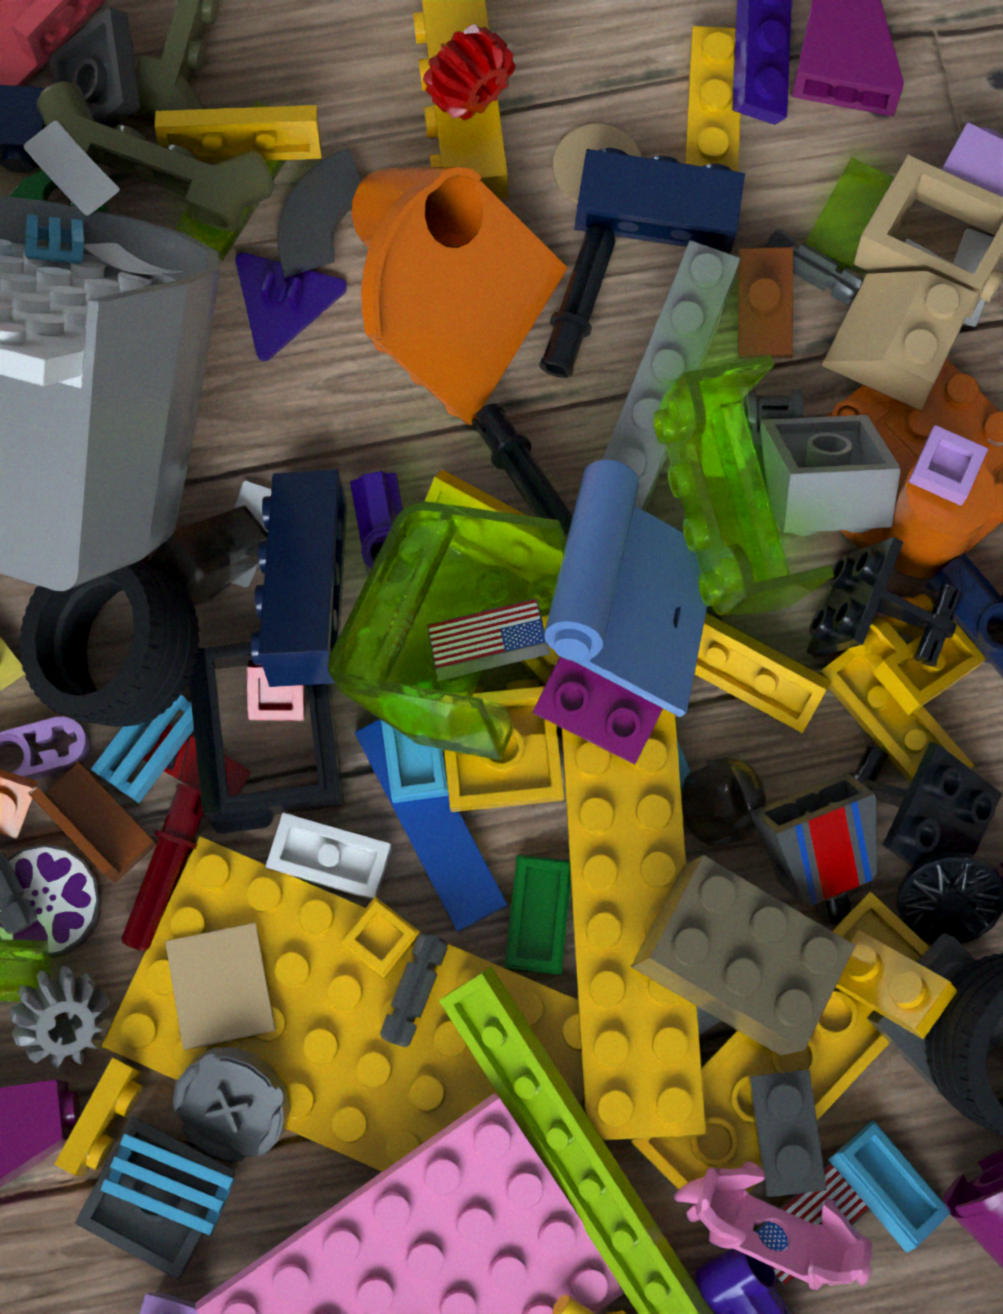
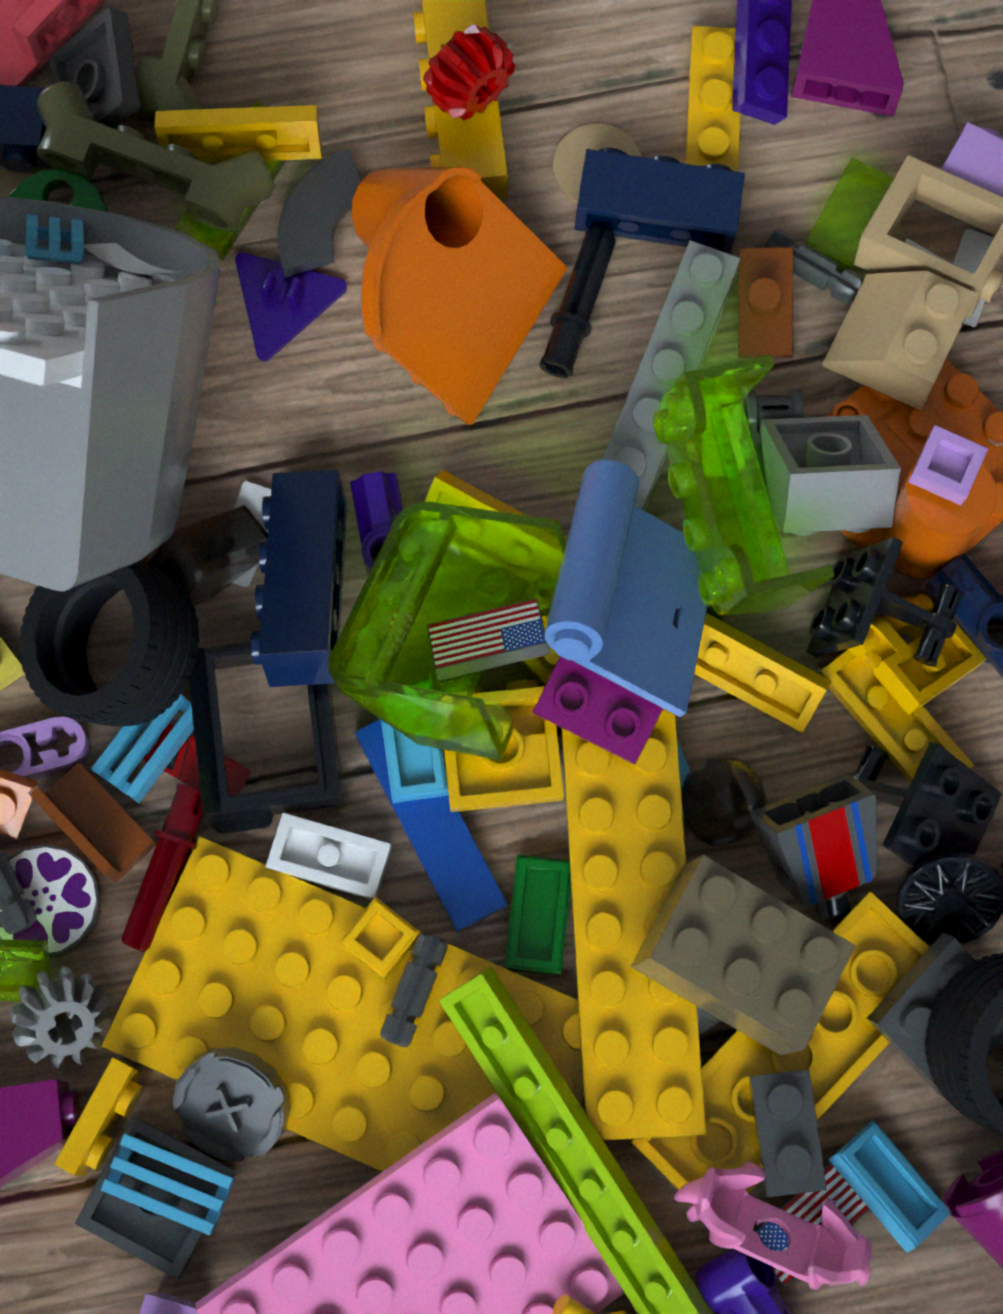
white sticker [24,121,120,216] -> none
tan window [165,923,276,1050] -> none
plate [247,660,305,721] -> none
black axle [472,404,573,541] -> none
yellow plate [836,930,957,1039] -> none

